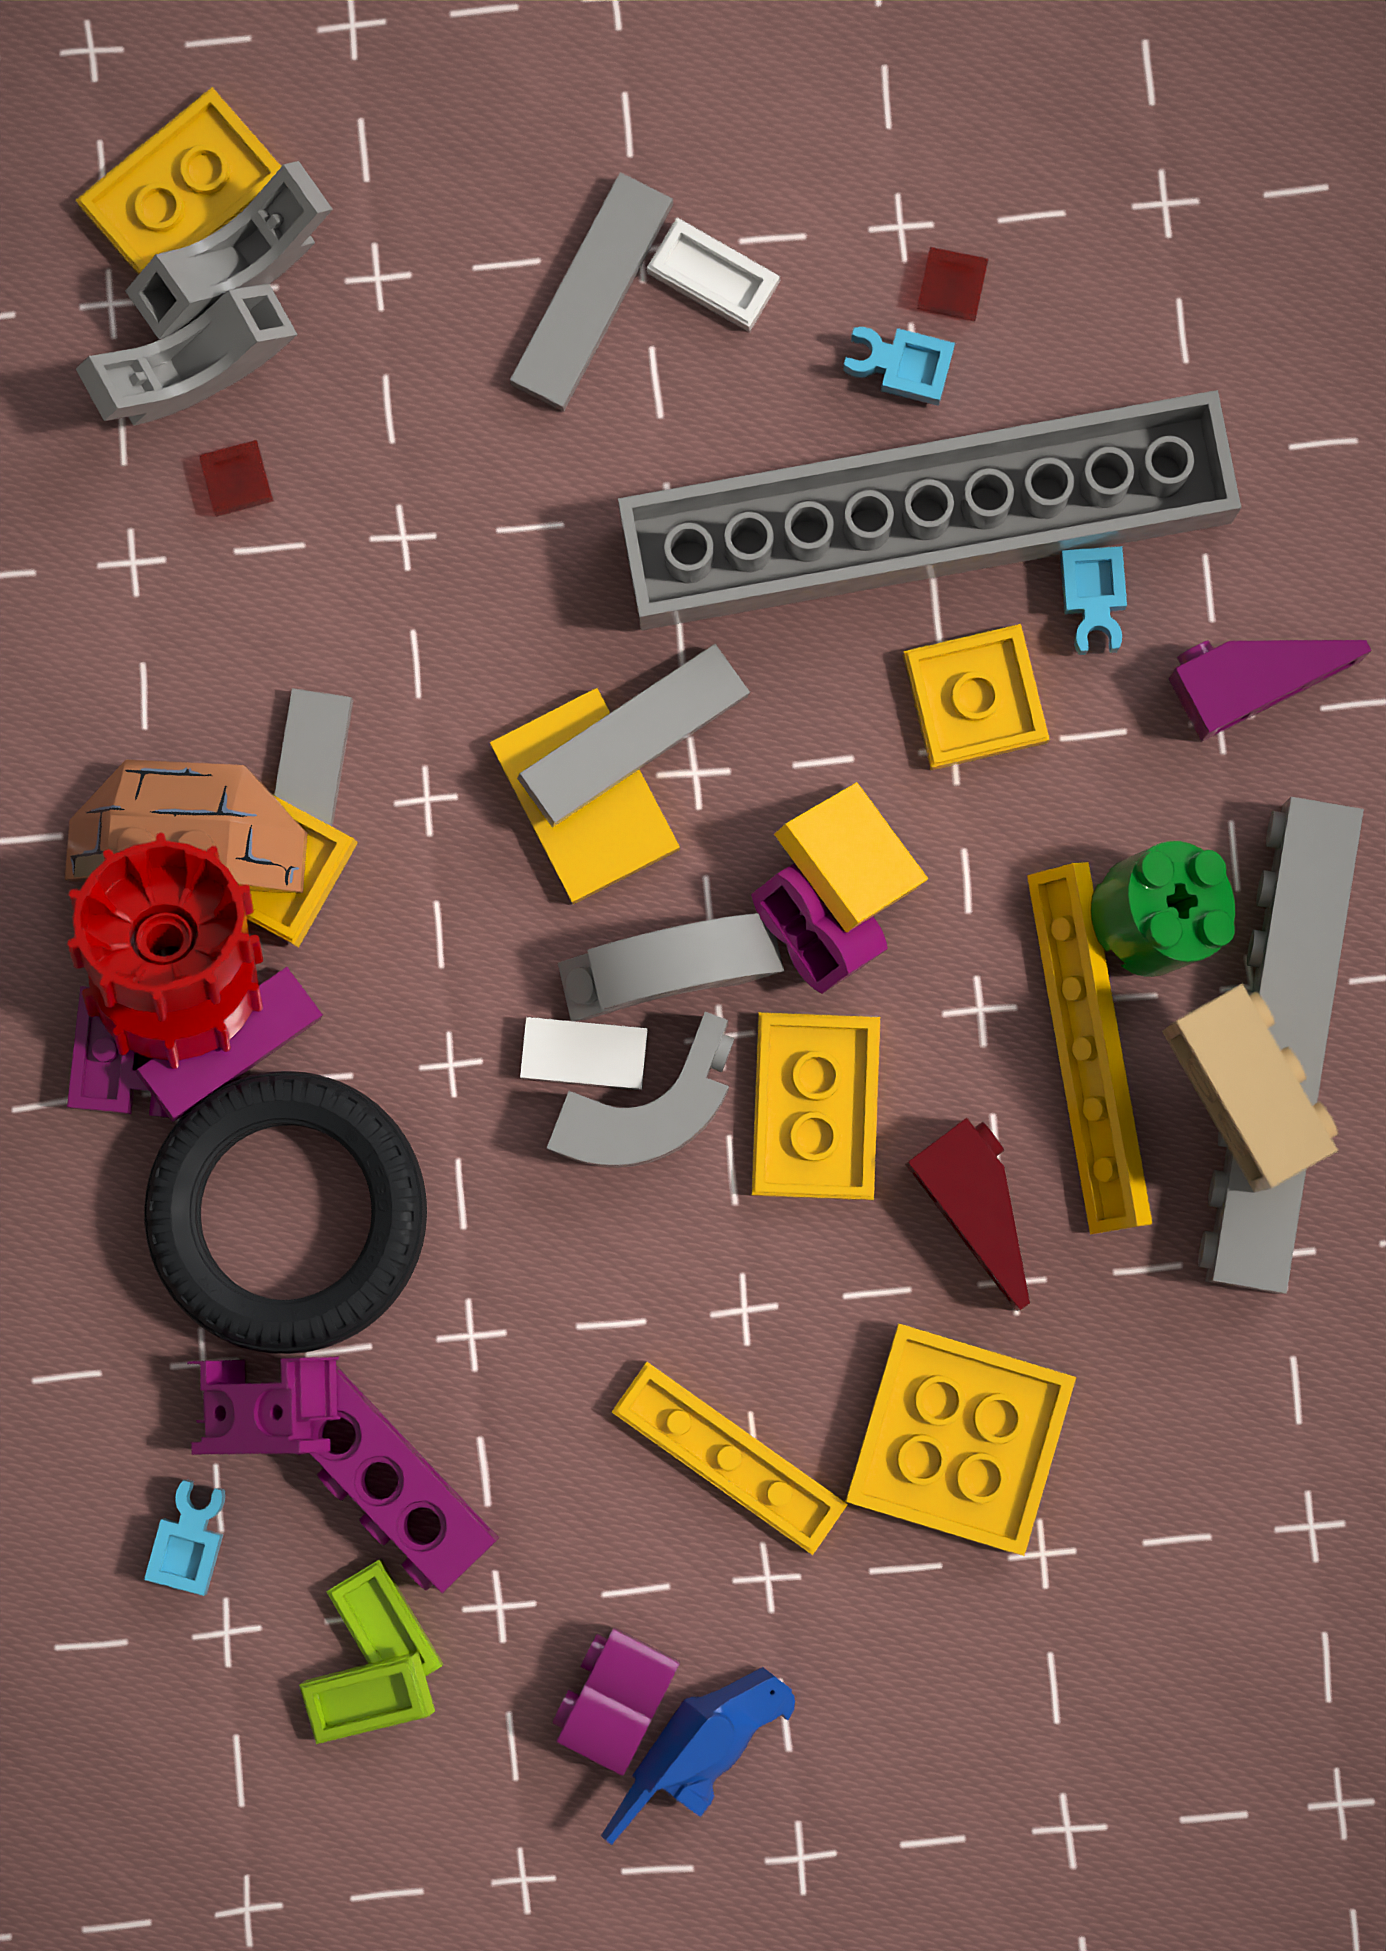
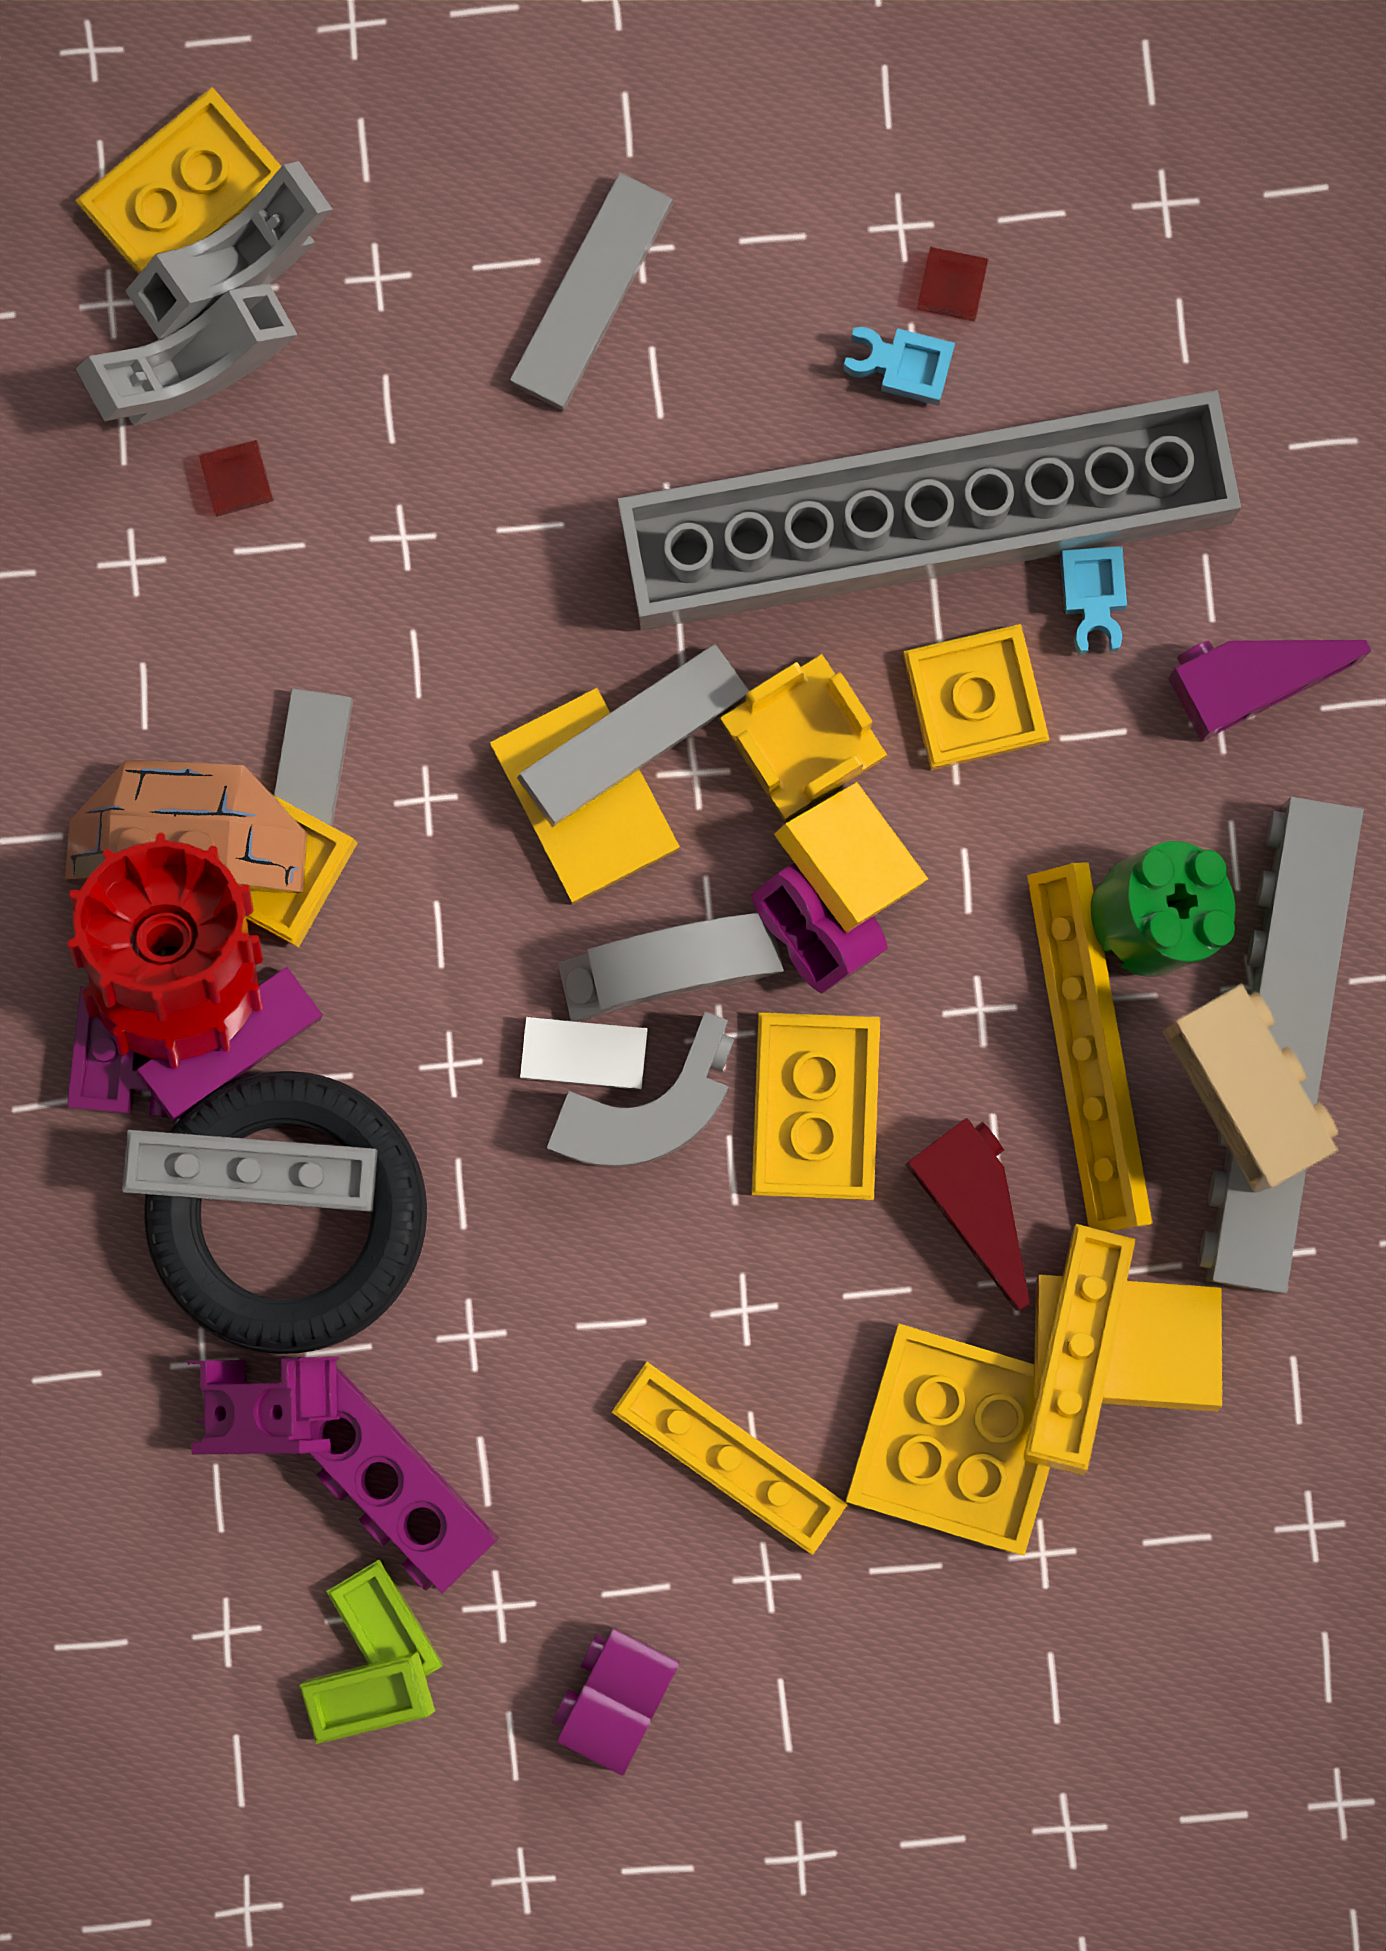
medium azure plate [144,1479,225,1596] -> none
blue animal [601,1667,795,1845] -> none
white tile [647,218,780,332] -> none
none -> light grey tile [122,1130,378,1212]
none -> yellow panel [720,654,887,822]
none -> yellow tile [1023,1224,1136,1476]
none -> yellow tile [1034,1275,1222,1412]

